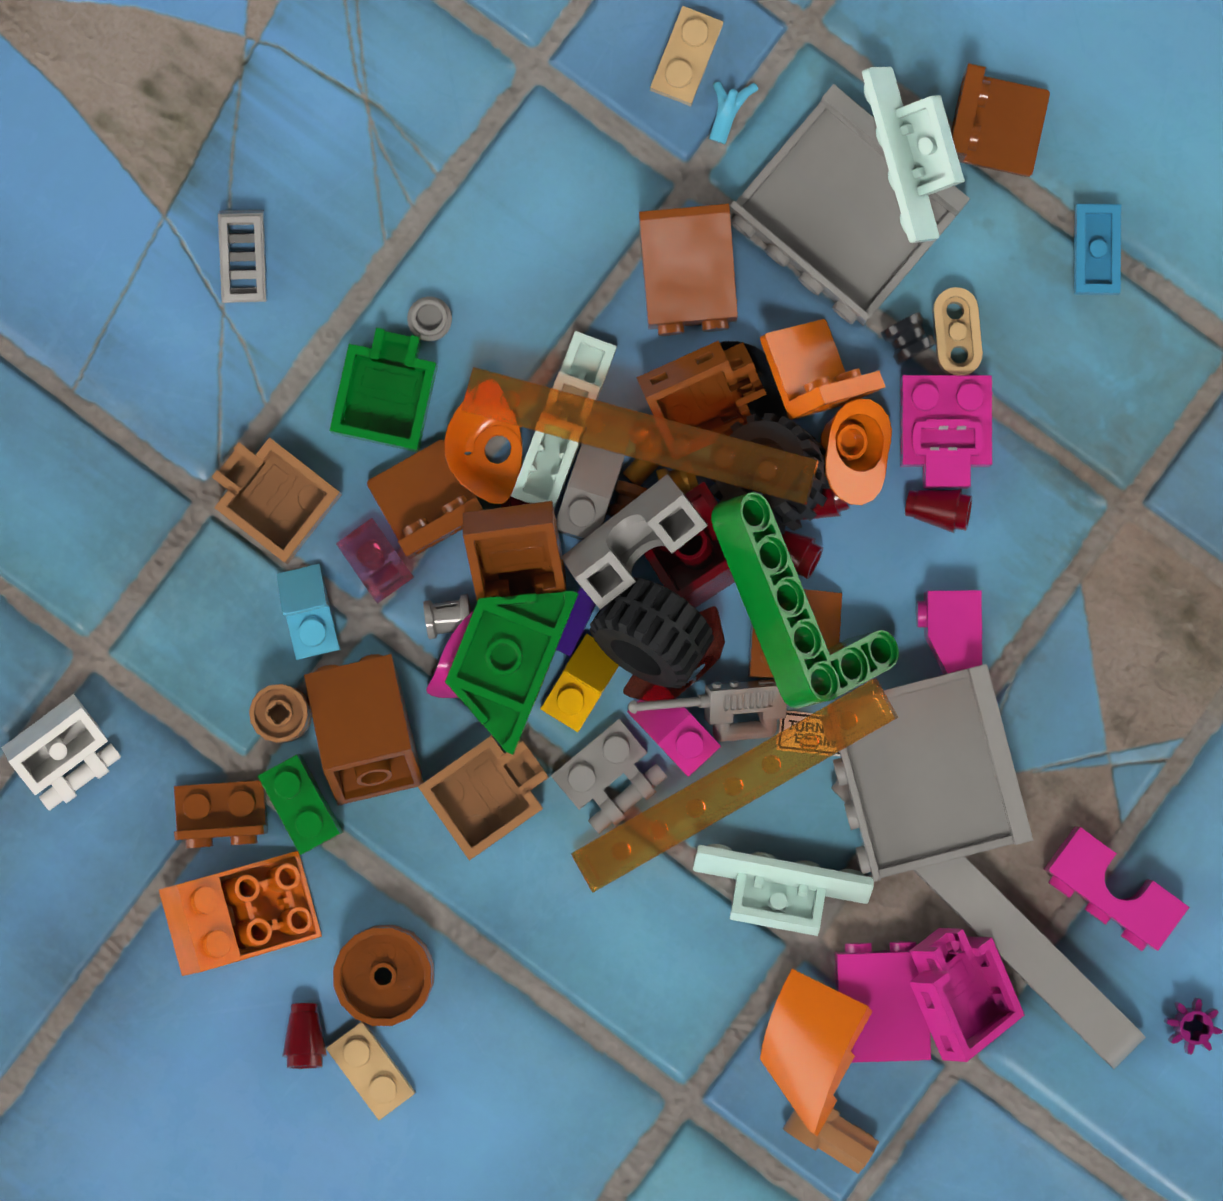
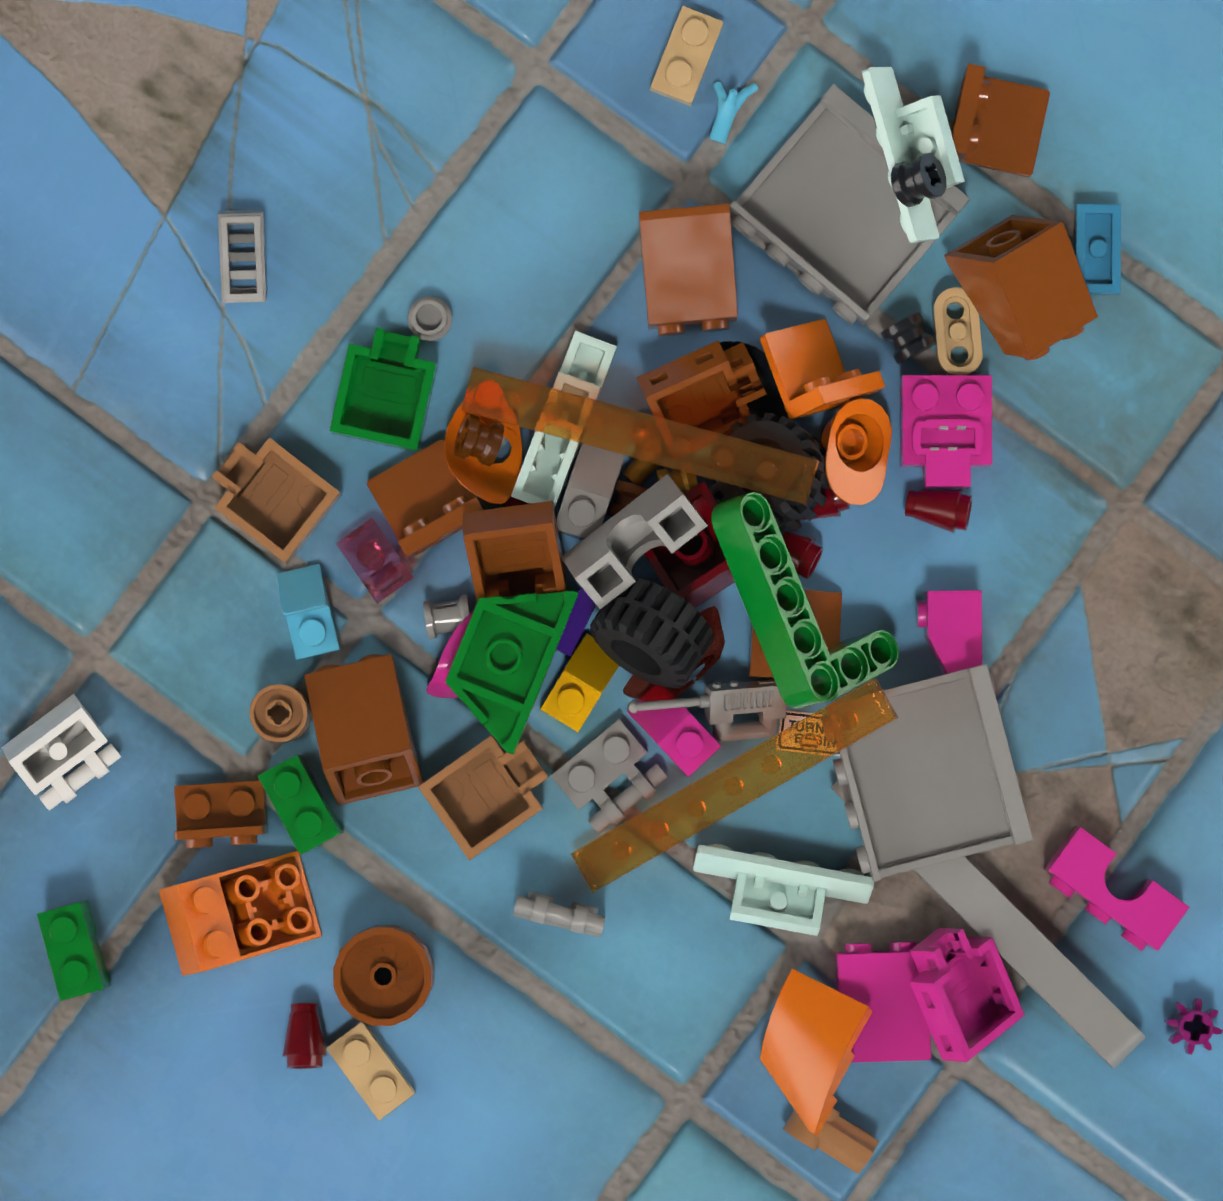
none -> green brick [37,900,111,1001]
none -> reddish brown wheel [454,413,504,467]
none -> light grey plate [513,891,606,937]
none -> black wheel [891,153,947,207]
none -> dark orange slope [944,215,1098,360]

